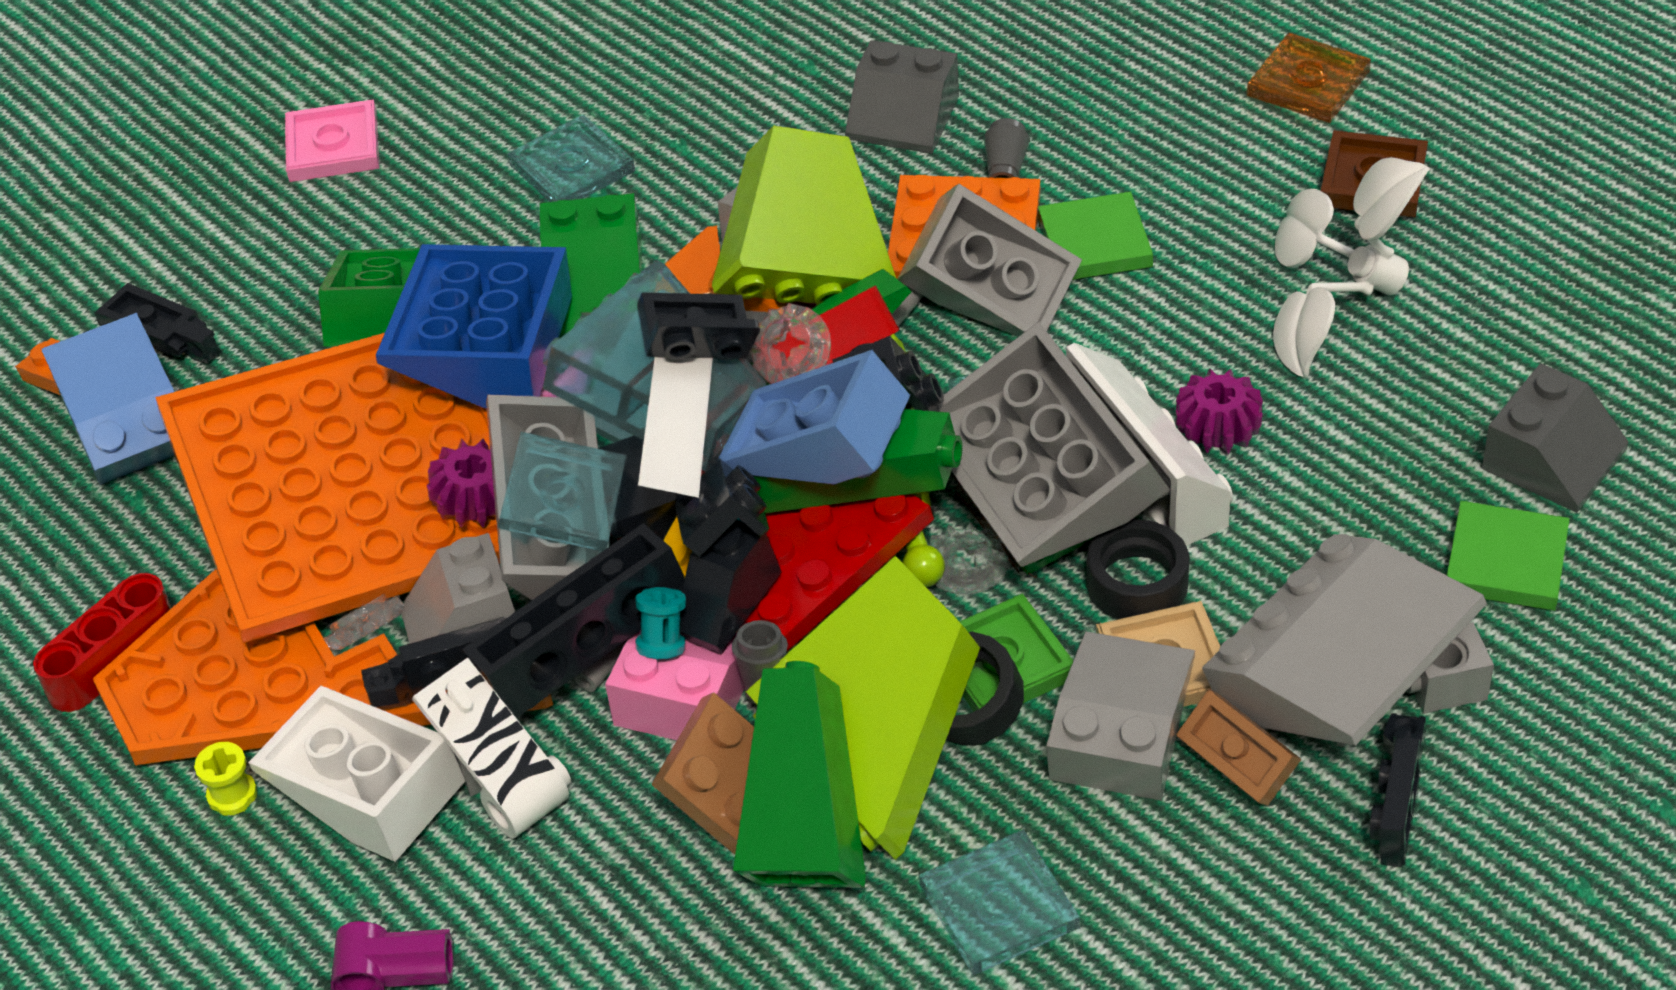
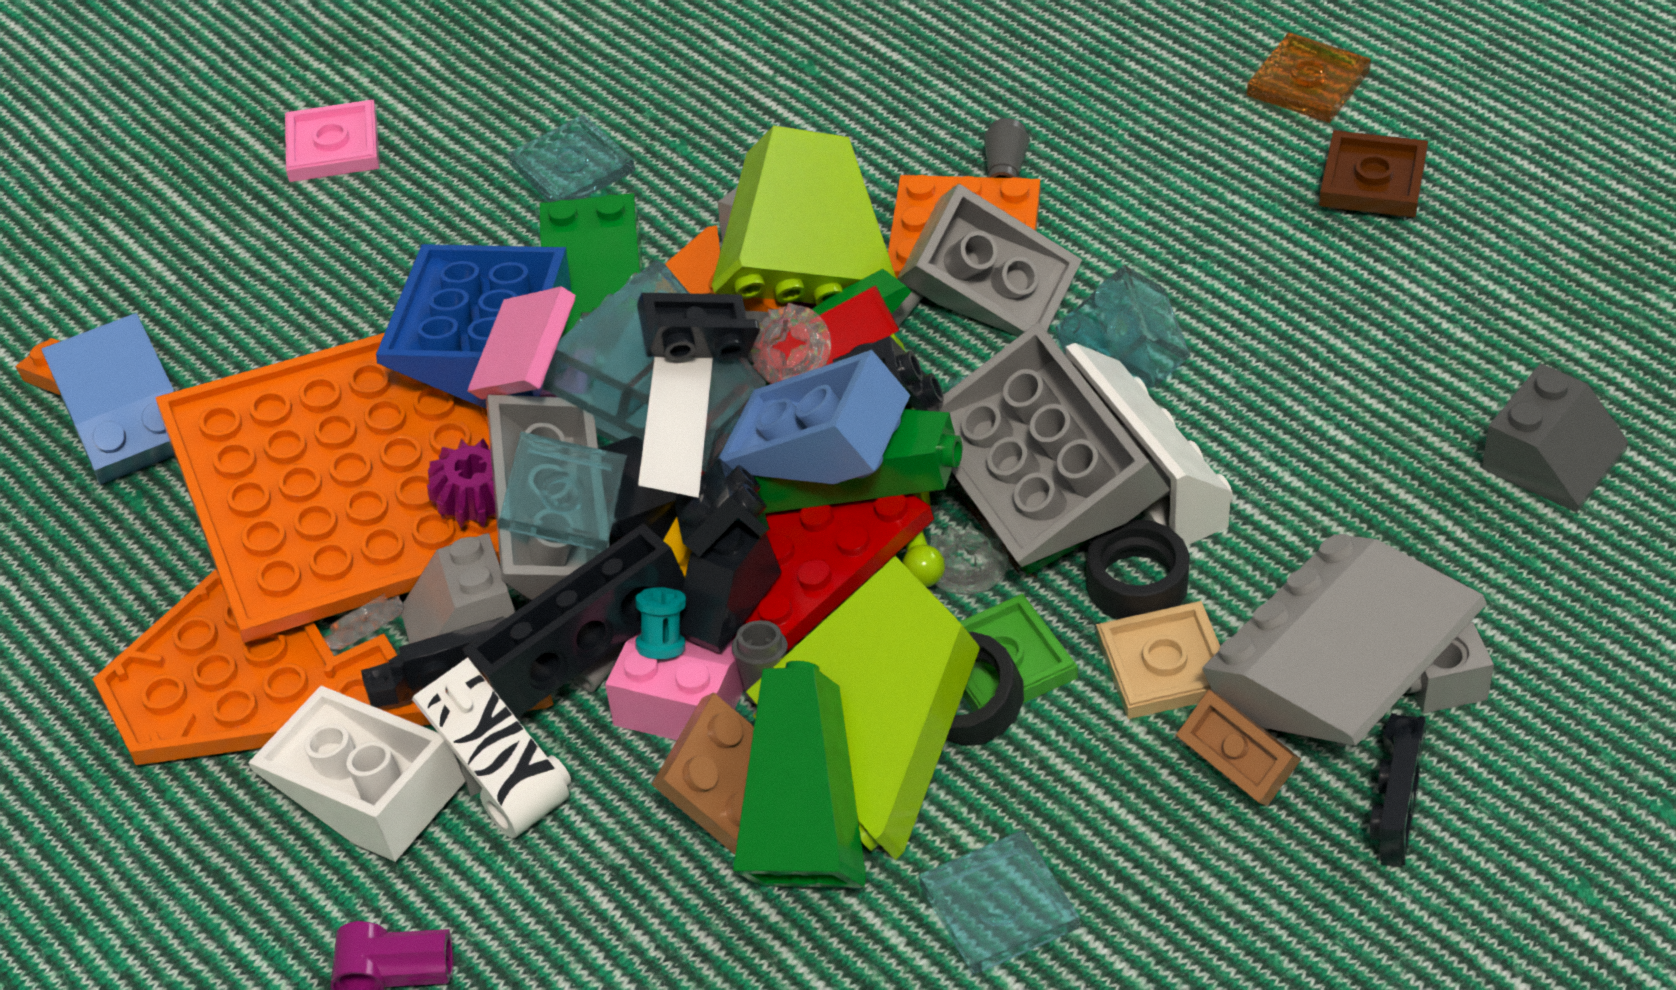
red beam [33,573,172,712] -> none
black hinge [94,283,221,364] -> none
neon yellow bush [194,742,258,816] -> none
green slope [318,248,420,347] -> none
dark grey slope [845,40,959,154] -> none
bright green tile [1038,191,1153,280] -> none
light grey slope [1046,631,1195,801] -> none
magenta gear [1175,368,1263,455] -> none
white plant [1273,157,1430,378] -> none
bright green tile [1447,501,1570,611] -> none
none -> bright pink tile [467,286,576,400]
none -> clear light blue slope [1055,265,1190,389]

